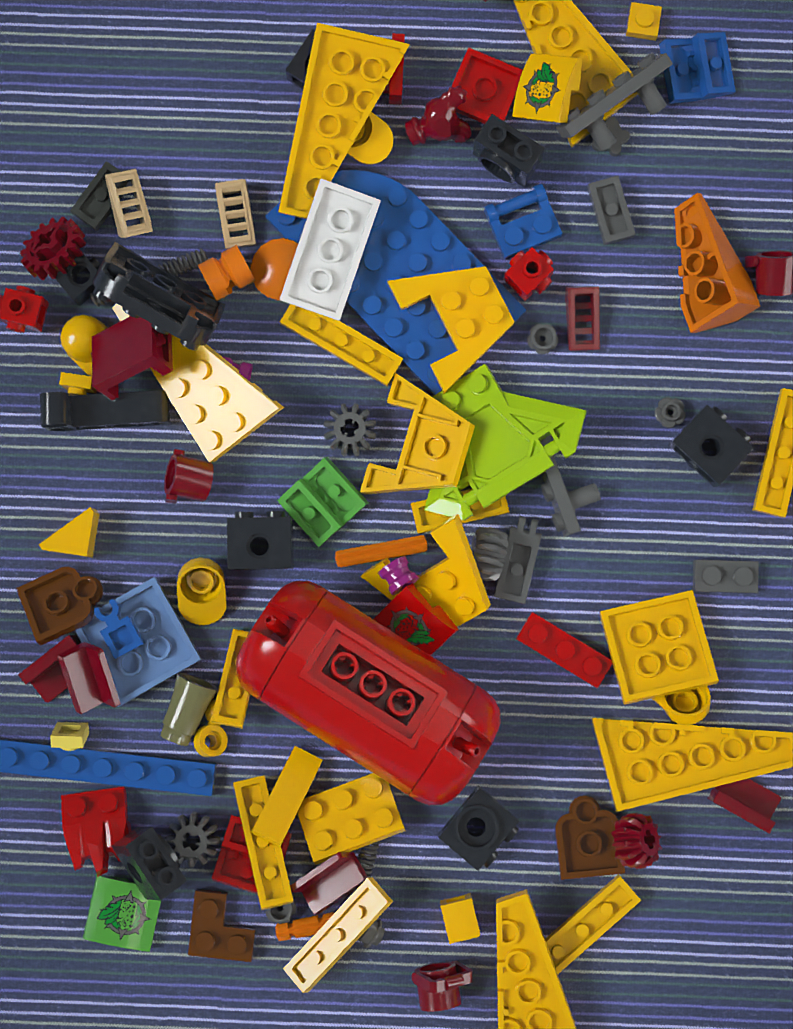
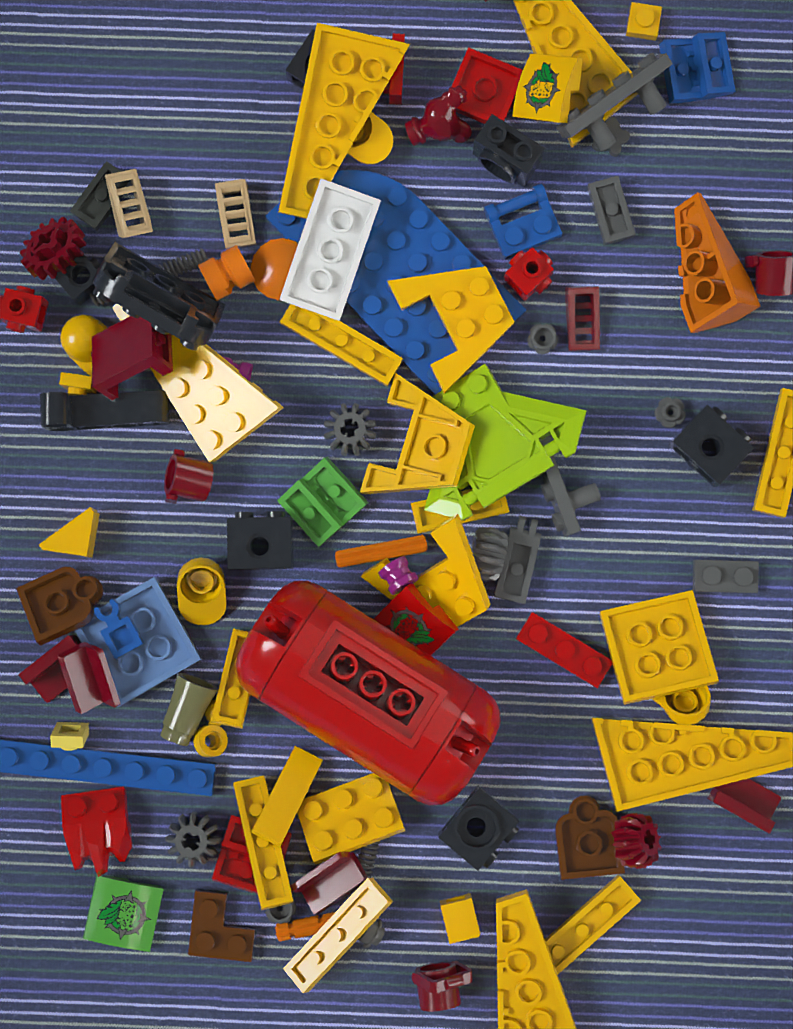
black brick [111,826,187,901] -> none

